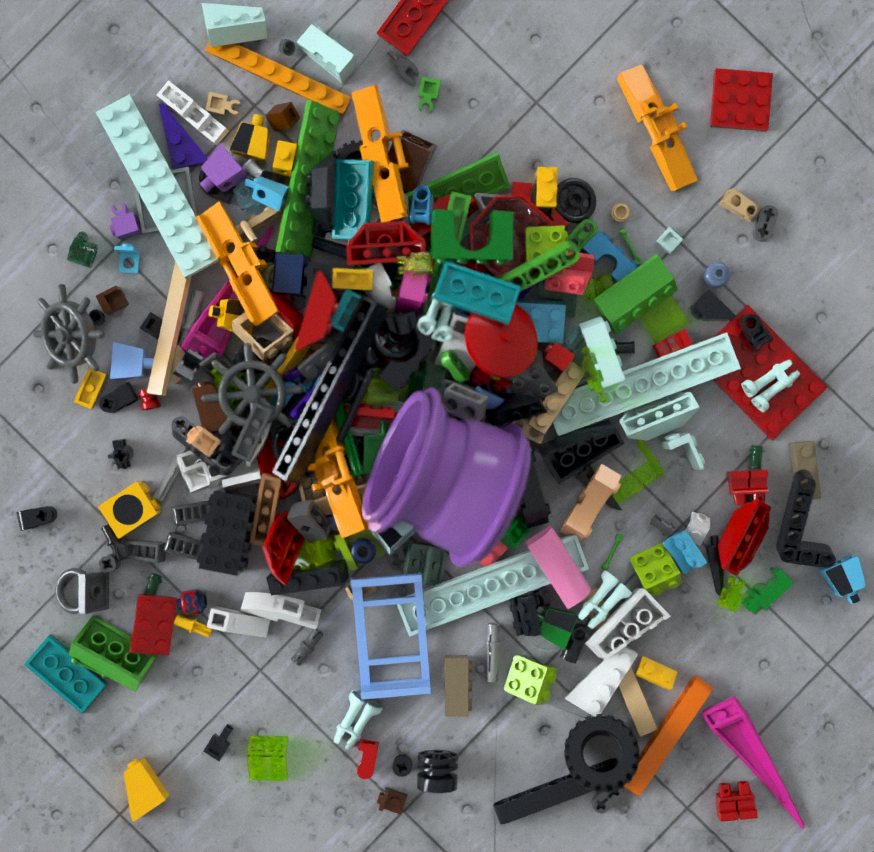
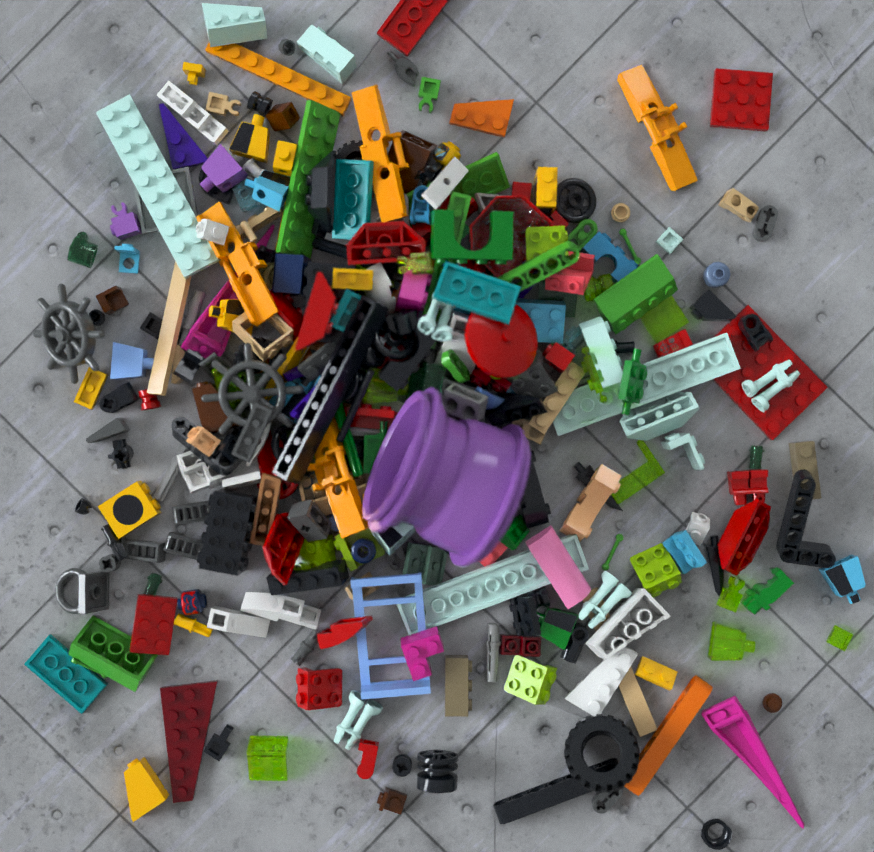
black piece [16,506,57,531] -> none
black wedge [535,420,625,484] -> none
dark grey pin [649,514,675,537] -> none
red hips [716,781,758,822] -> none
none -> black hinge [75,498,92,515]
none -> dark grey slope [86,418,130,443]
none -> dark red wing [160,680,218,803]
none -> yellow tile [182,62,206,85]
none -> white bracket [196,219,229,245]
none -> black wheel [247,91,273,117]
none -> red bracket [296,667,342,711]
none -> red slope [316,616,373,649]
none -> dark pink brick [401,626,444,681]
none -> black plate [414,161,443,186]
none -> white tile [421,157,469,209]
none -> yellow head [433,141,461,170]
none -> orange wing [449,99,514,138]
none -> dark red slope [499,634,541,657]
none -> green plate [618,348,647,415]
none -> black piece [701,819,732,850]
none -> clear neon green torso [707,621,755,661]
none -> reddish brown plate [762,693,782,713]
none -> clear neon green tile [826,625,853,651]

